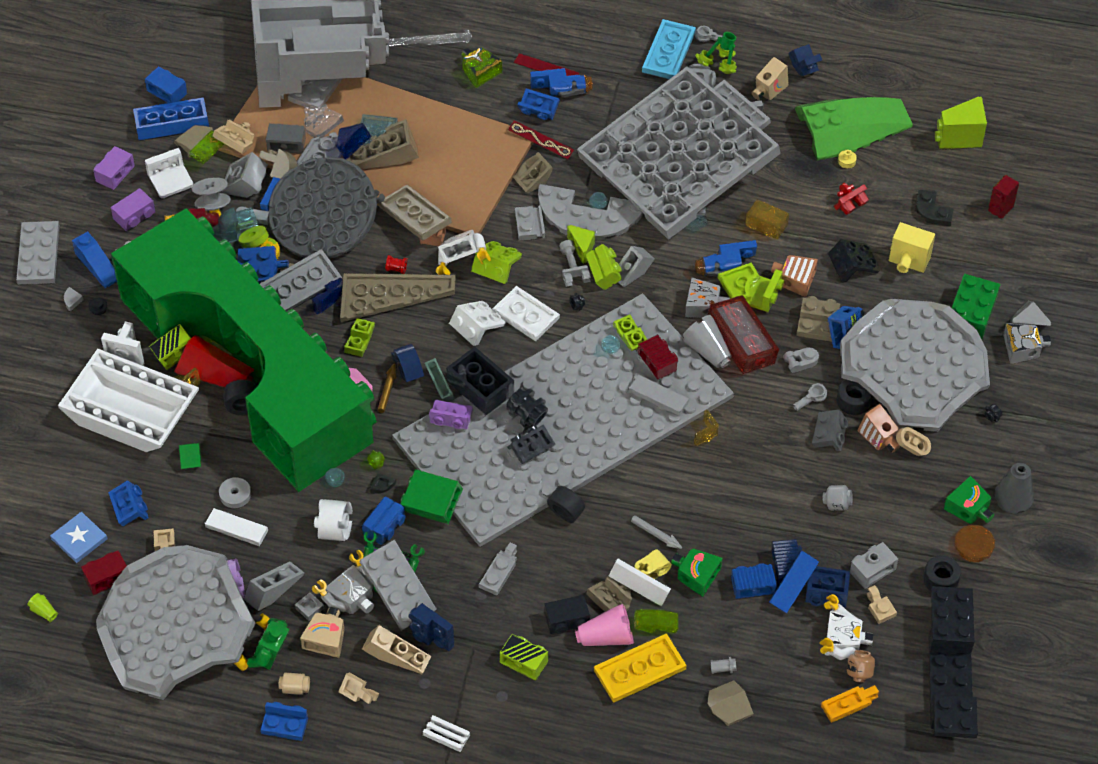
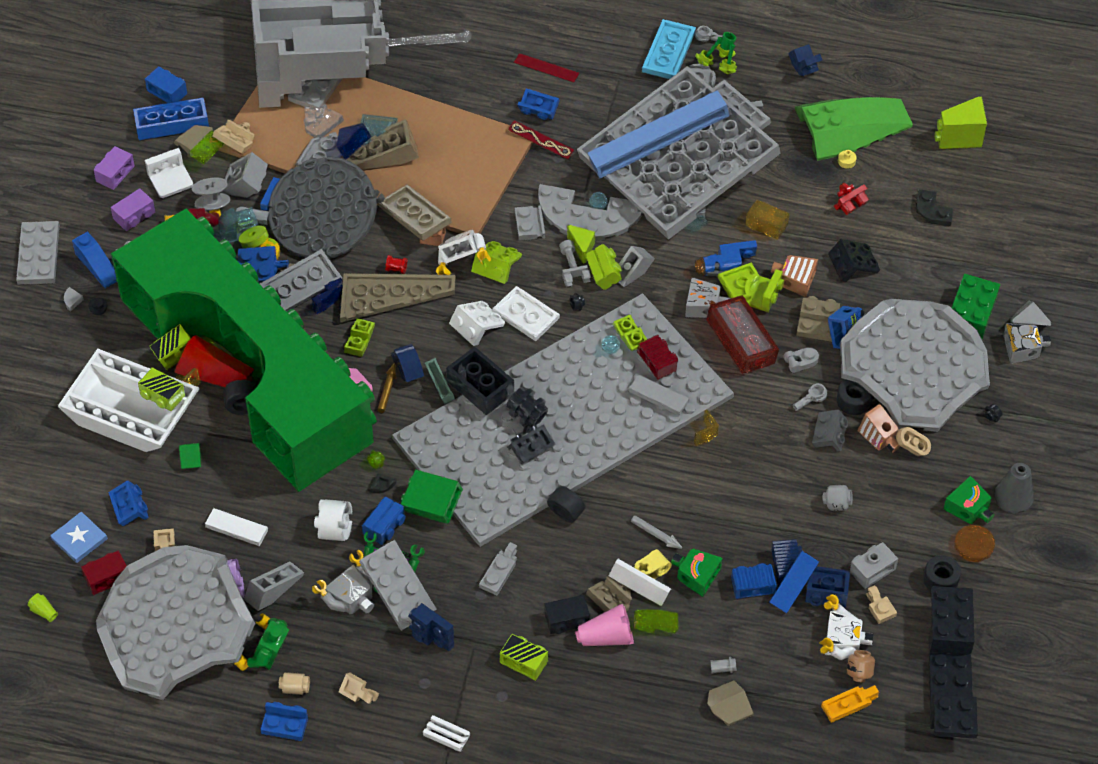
white bracket [101,321,145,366] -> none
light grey piece [219,477,251,508] -> none
dark tan brick [259,149,297,179] -> none
dark grey brick [266,123,306,154] -> none
light grey tile [295,593,324,621] -> none
tan torso [300,607,344,658] -> none
clear light blue plate [325,468,345,487] -> none
tan slope [362,625,431,674] -> none
medium lavender bracket [429,400,473,429] -> none
clear neon green torso [461,48,502,88] -> none
dark tan slope [513,152,553,193] -> none
blue plate [530,68,593,97] -> none
yellow plate [594,633,687,703] -> none
light grey cone [682,315,732,368] -> none
tan torso [752,57,788,100] -> none
light yellow brick [889,222,935,273] -> none
dark red brick [988,175,1019,218] -> none
none -> lime brick [138,367,185,411]
none -> medium blue brick [588,90,729,178]

